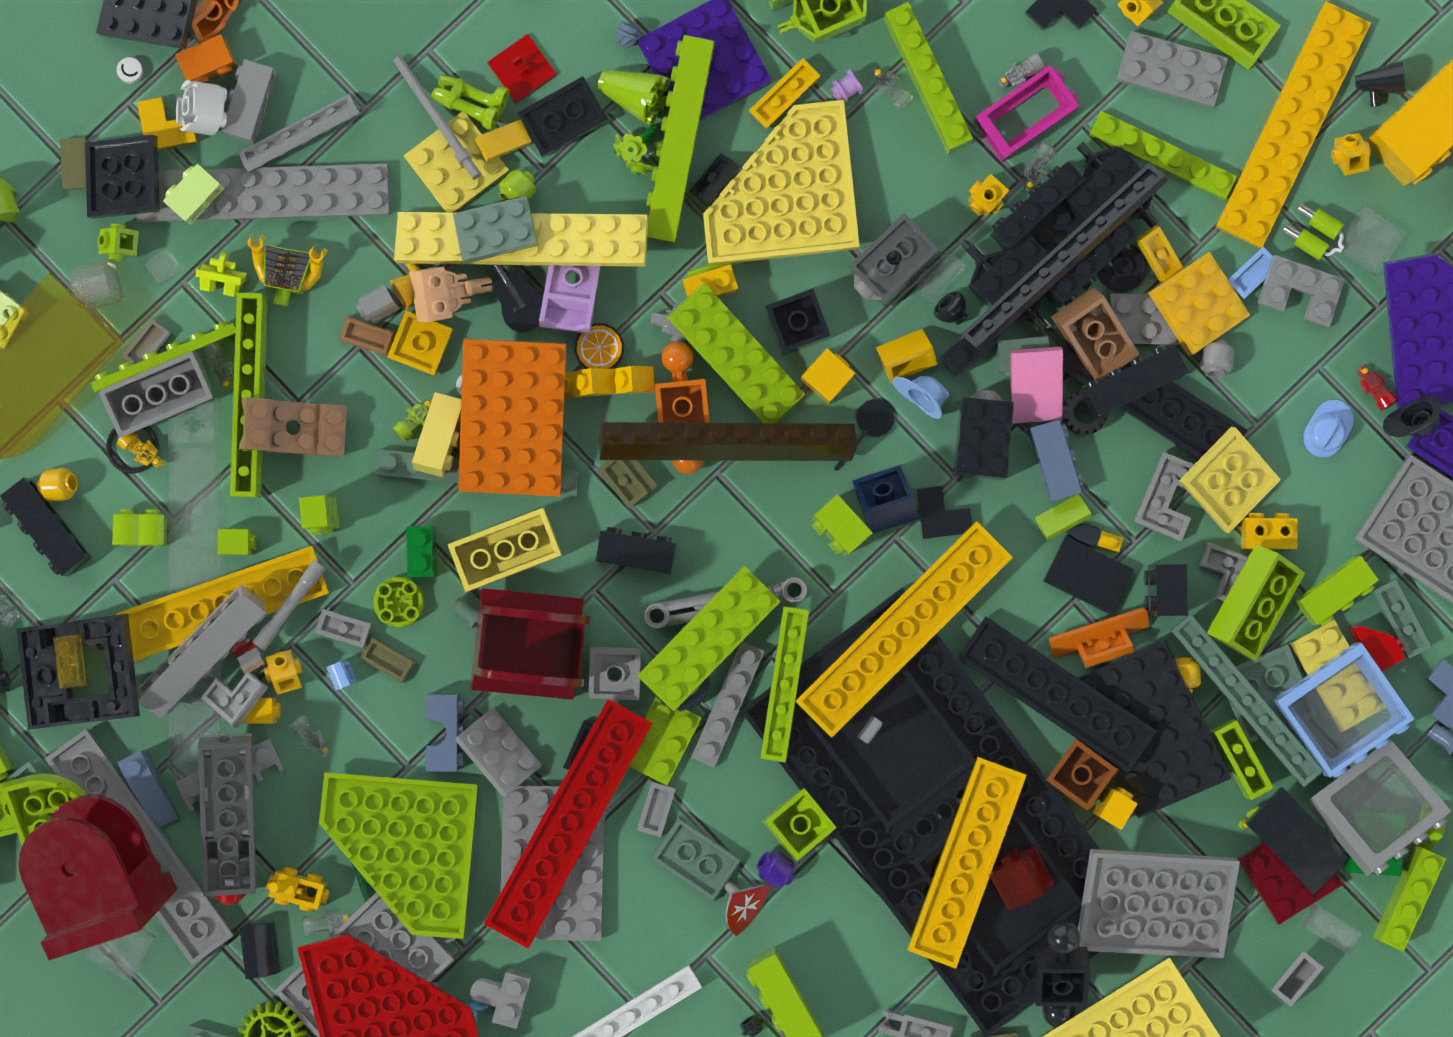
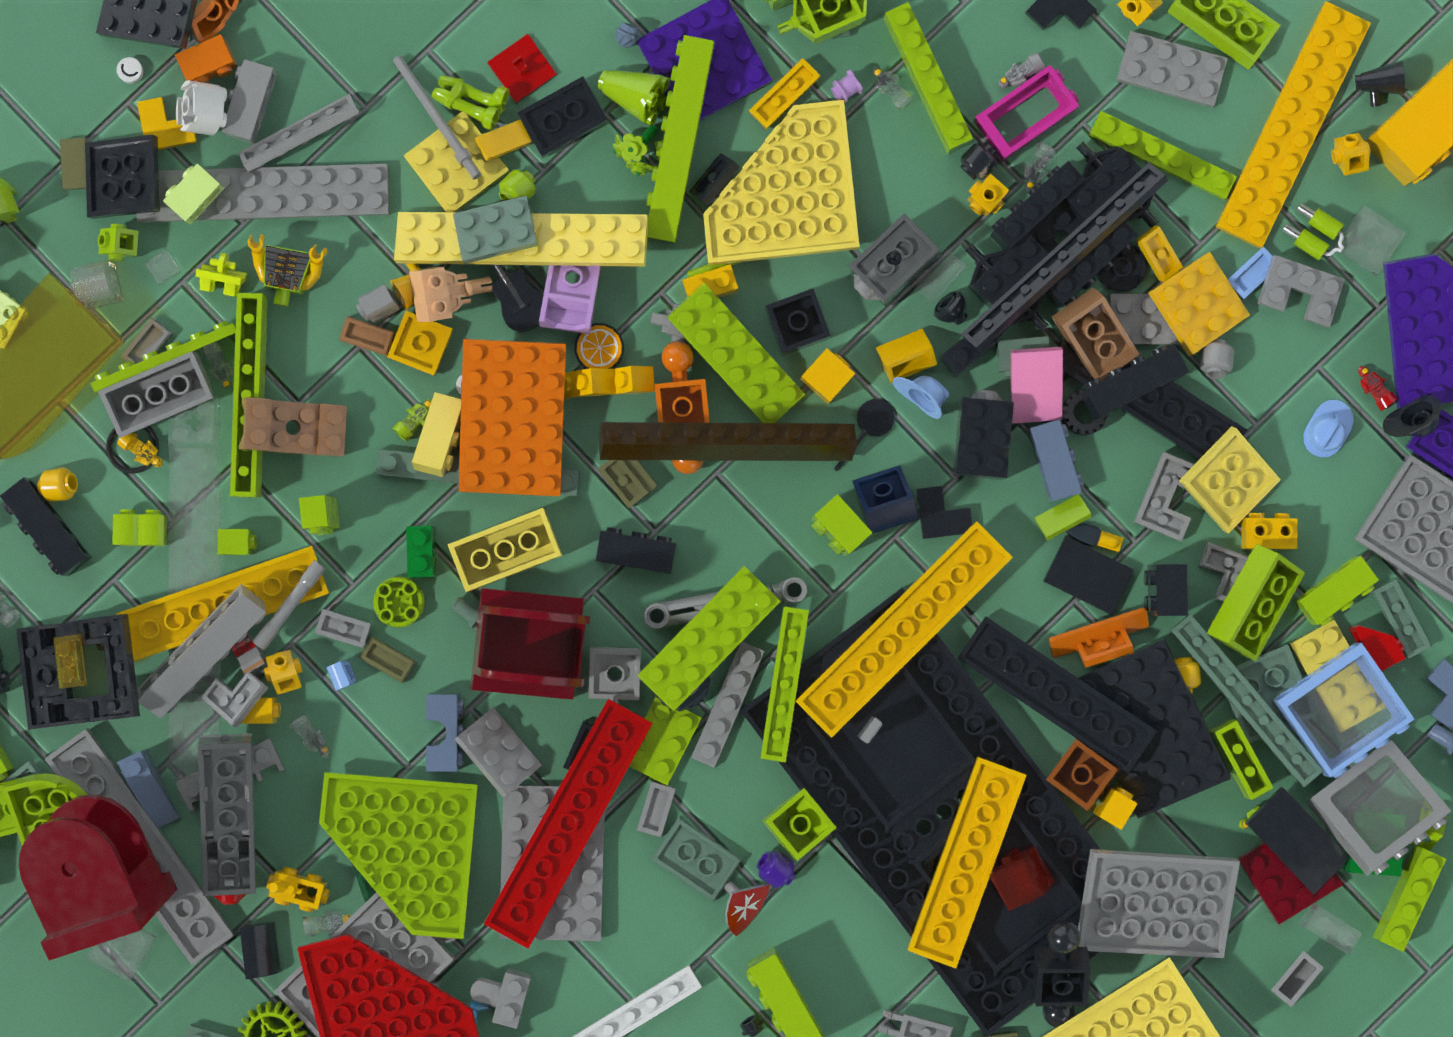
none -> black head [960,143,998,180]

